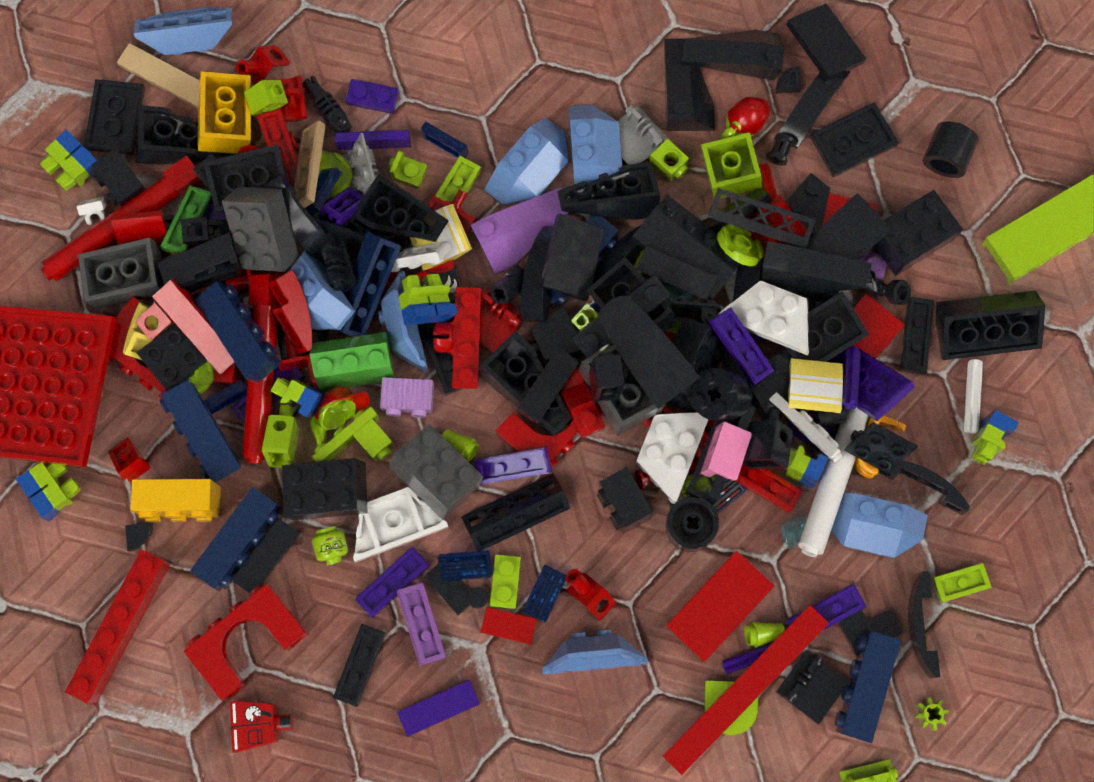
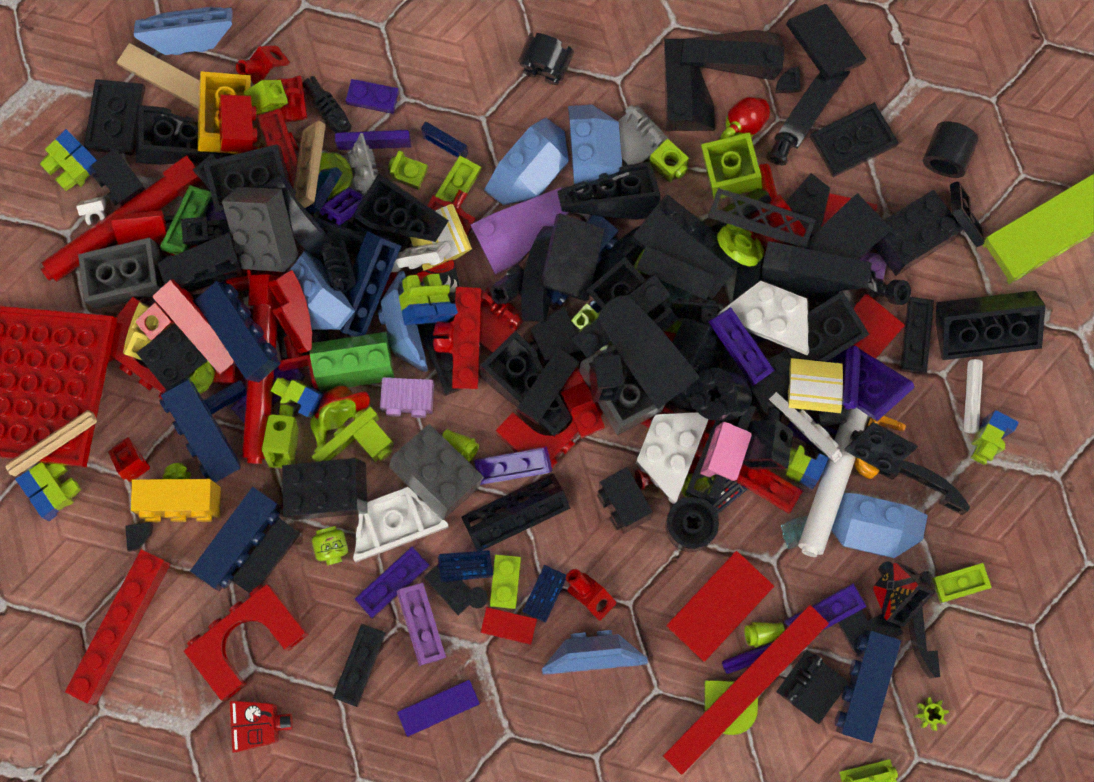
none -> tan axle [5,410,97,476]
none -> lime plate [162,463,191,479]
none -> red brick [218,95,257,152]
none -> black brick [518,33,574,86]
none -> black torso [873,561,936,627]
none -> black tile [950,181,985,248]

